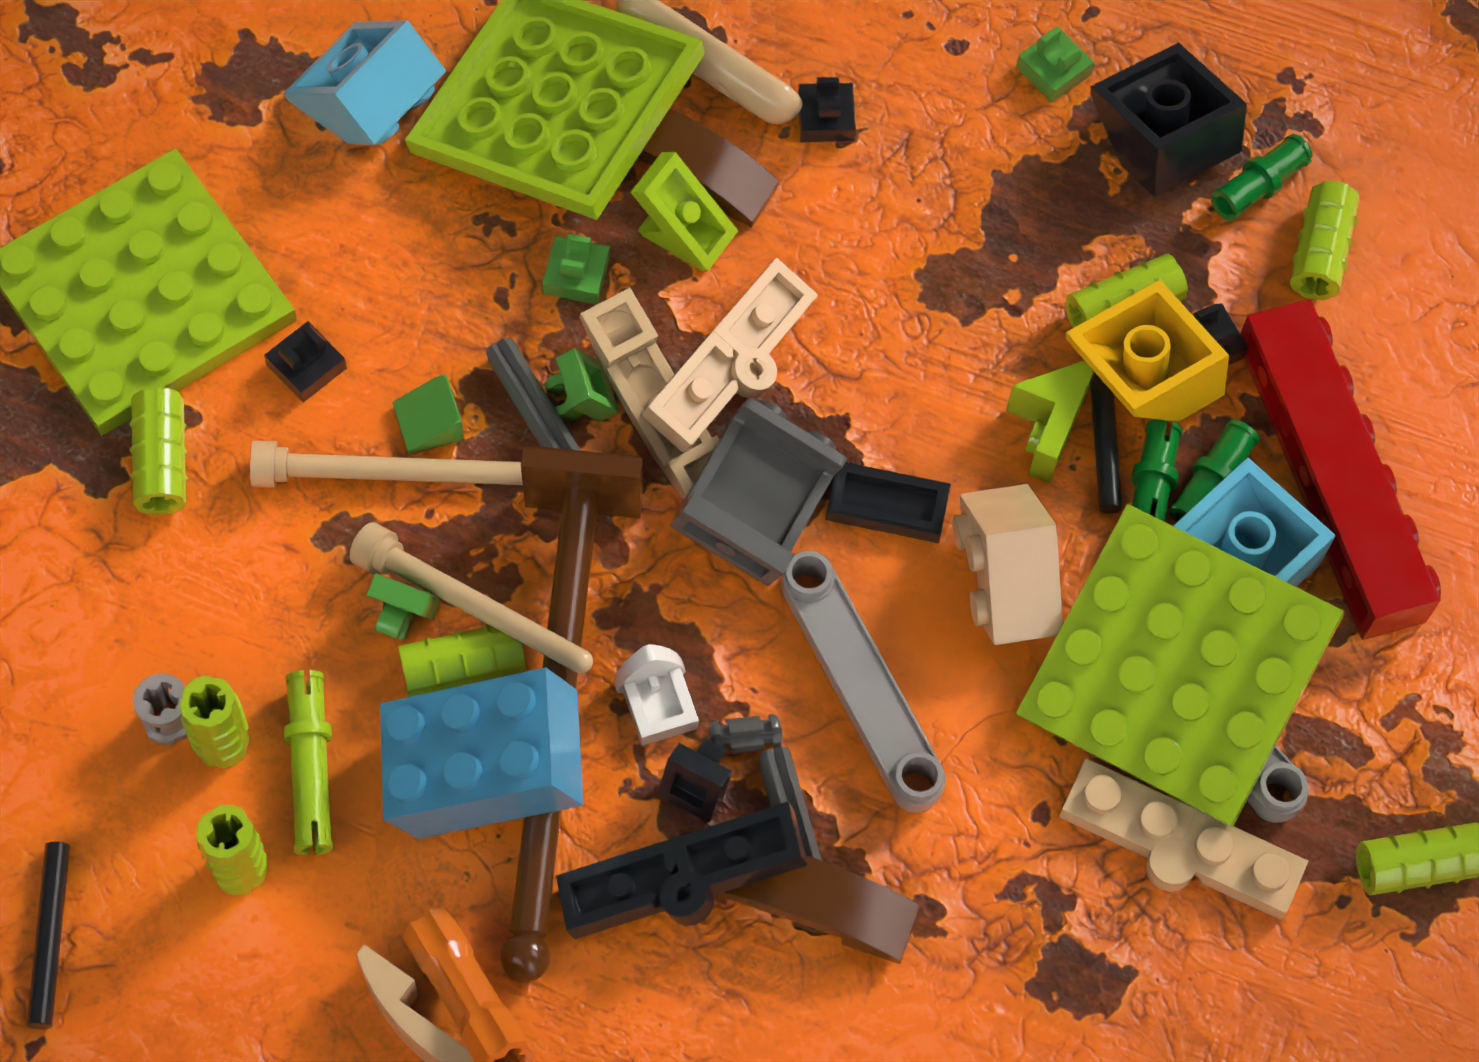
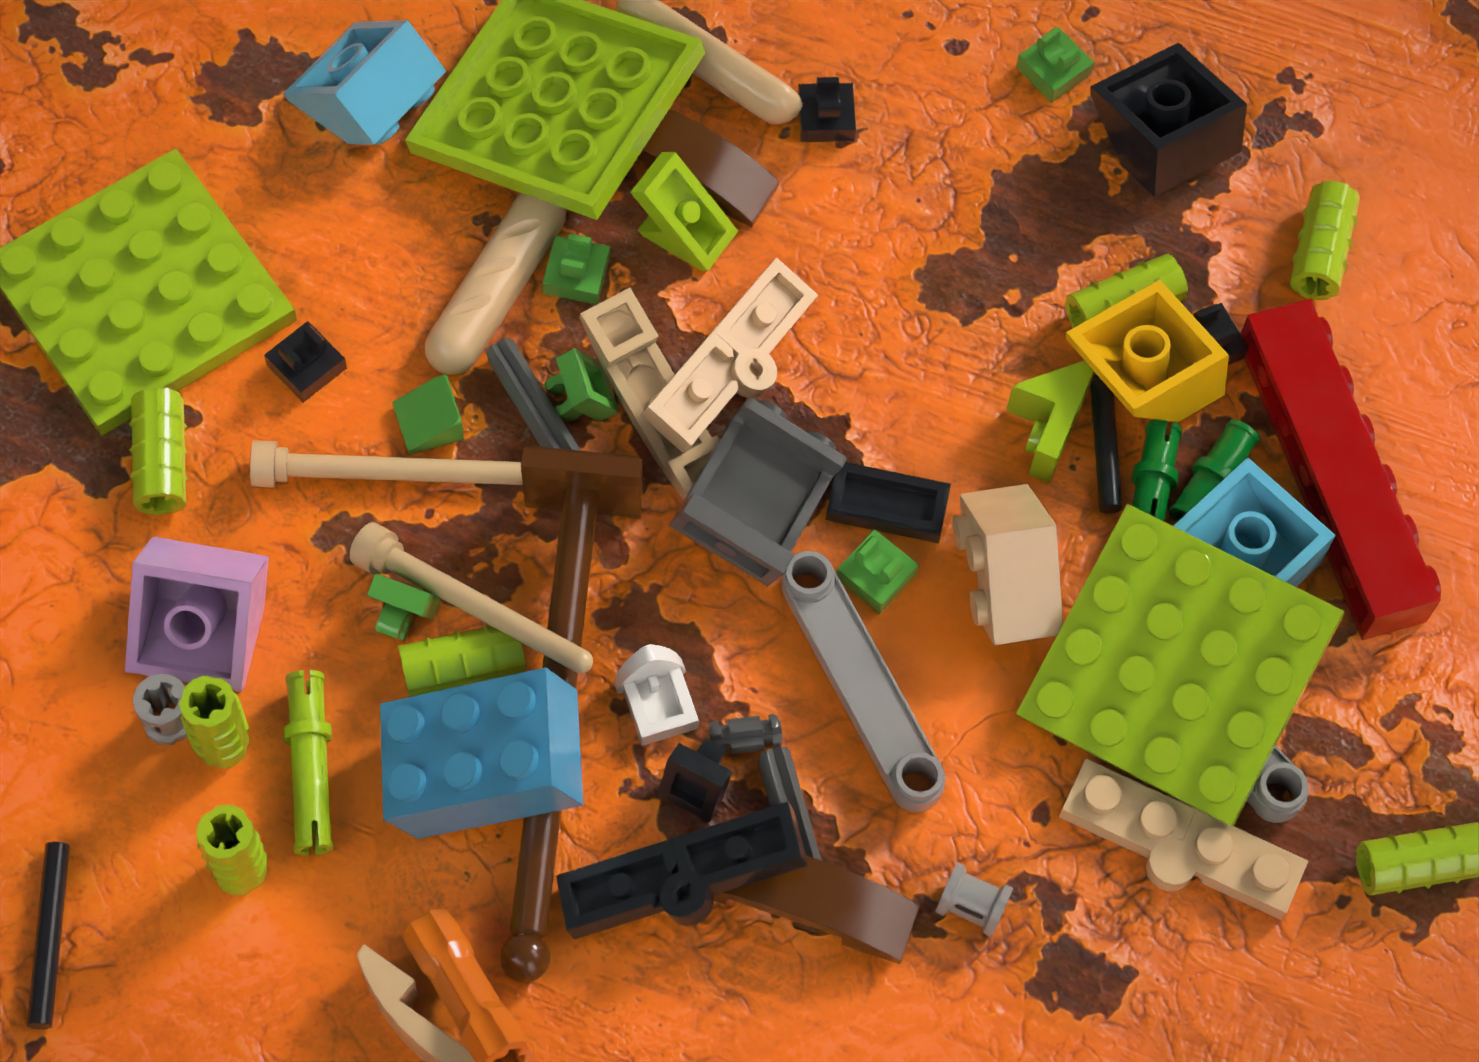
green pin [1211,134,1313,221] -> none
none -> lavender slope [125,537,269,692]
none -> tan piece [425,193,566,375]
none -> bright green tile [836,529,919,614]
none -> light grey bush [935,862,1013,937]

